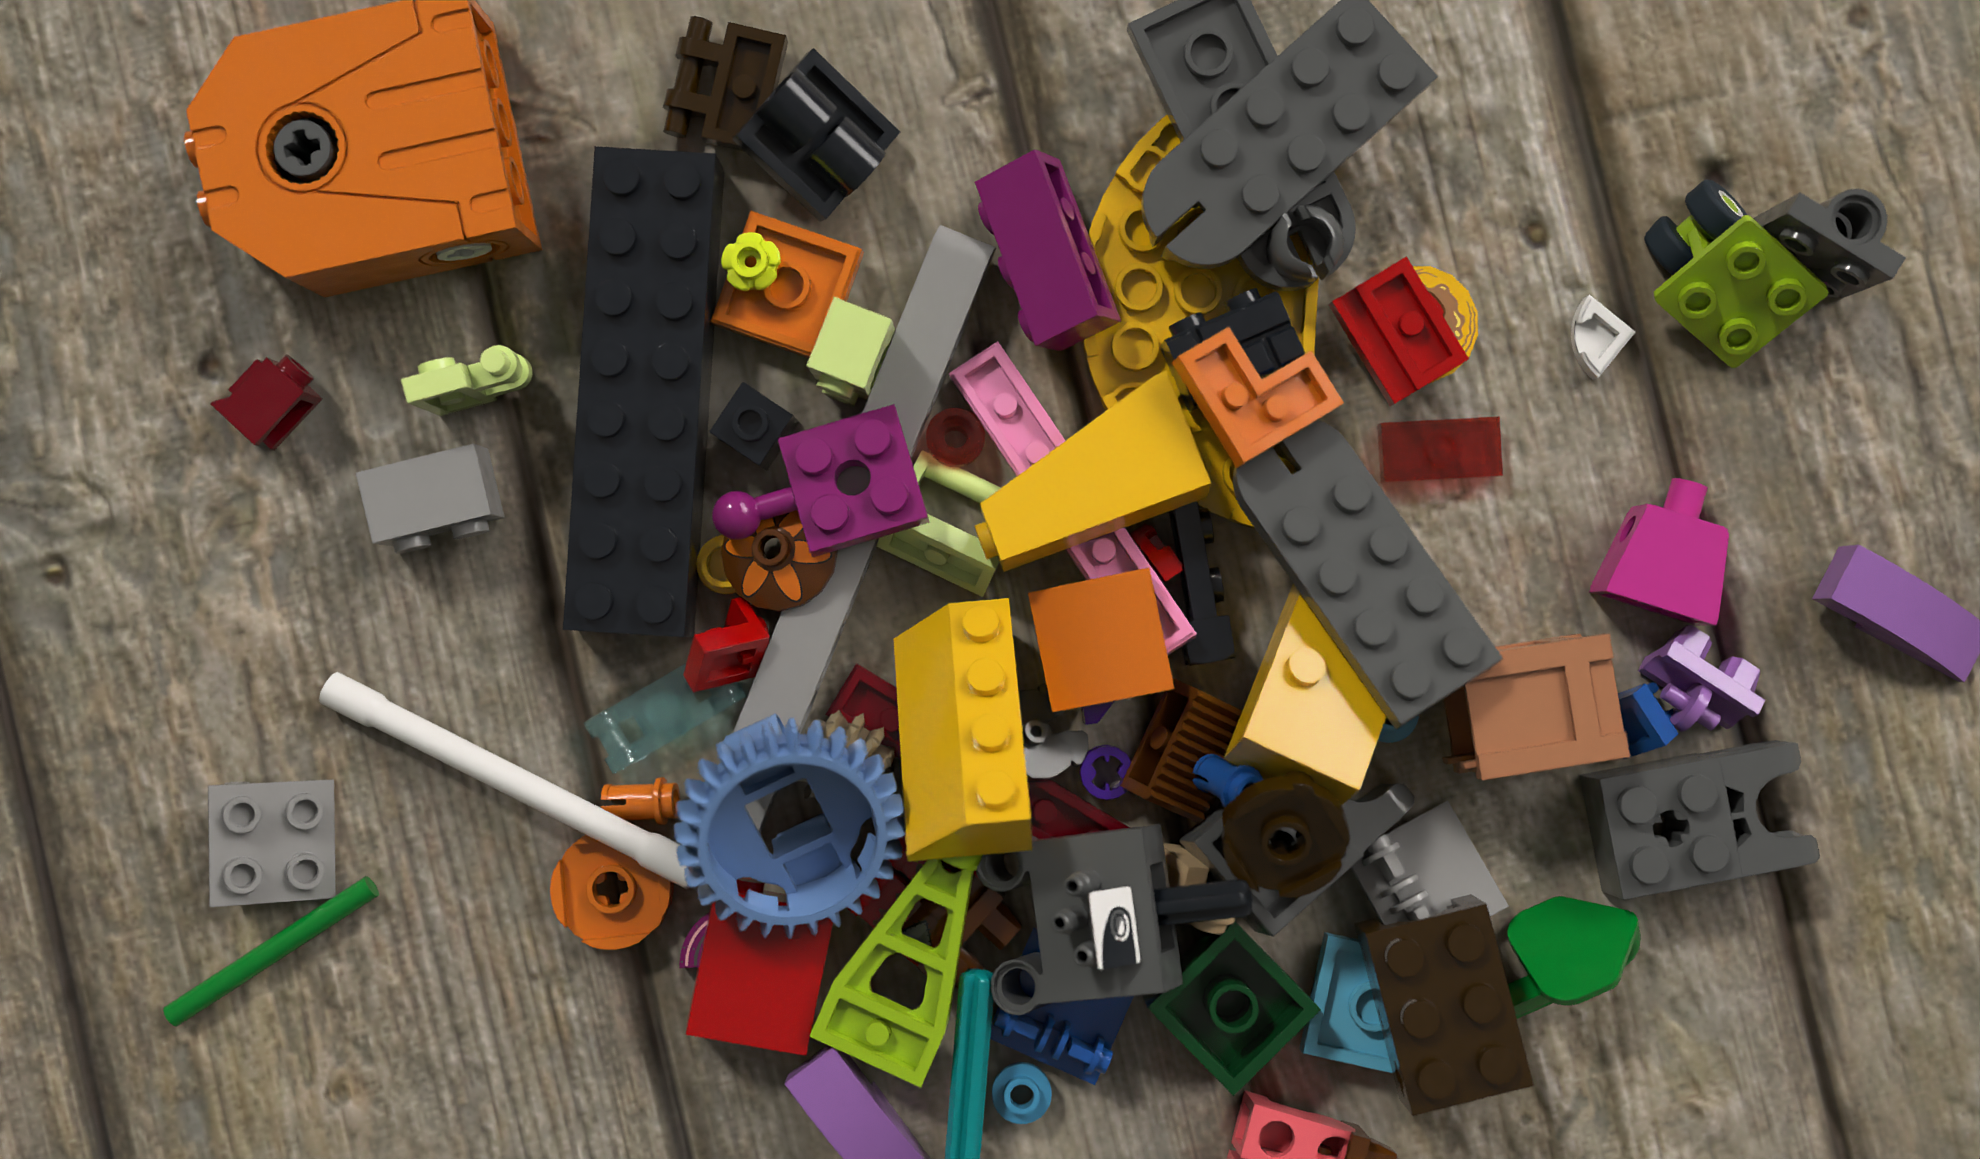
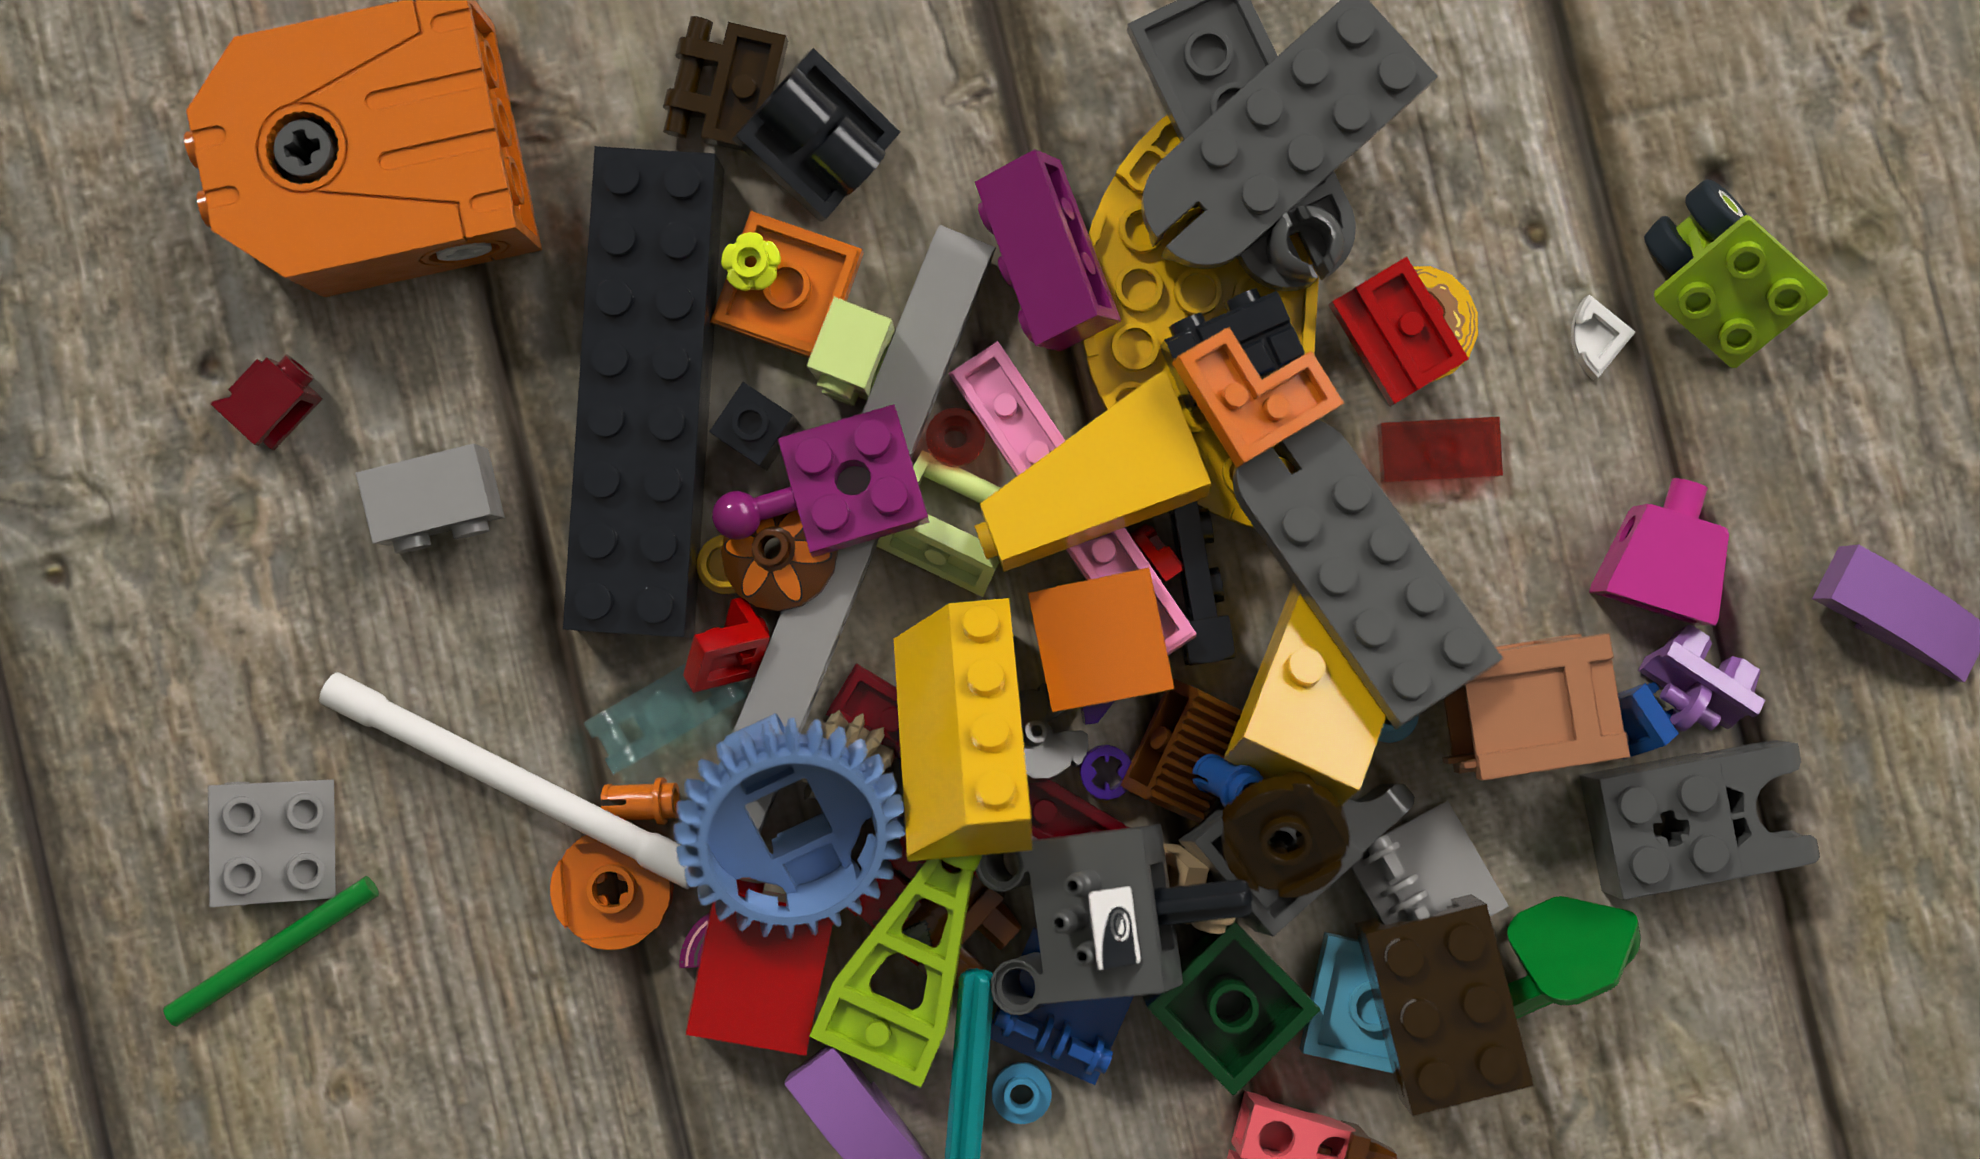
yellowish green plate [401,345,533,416] -> none
dark grey plate [1754,189,1906,298] -> none

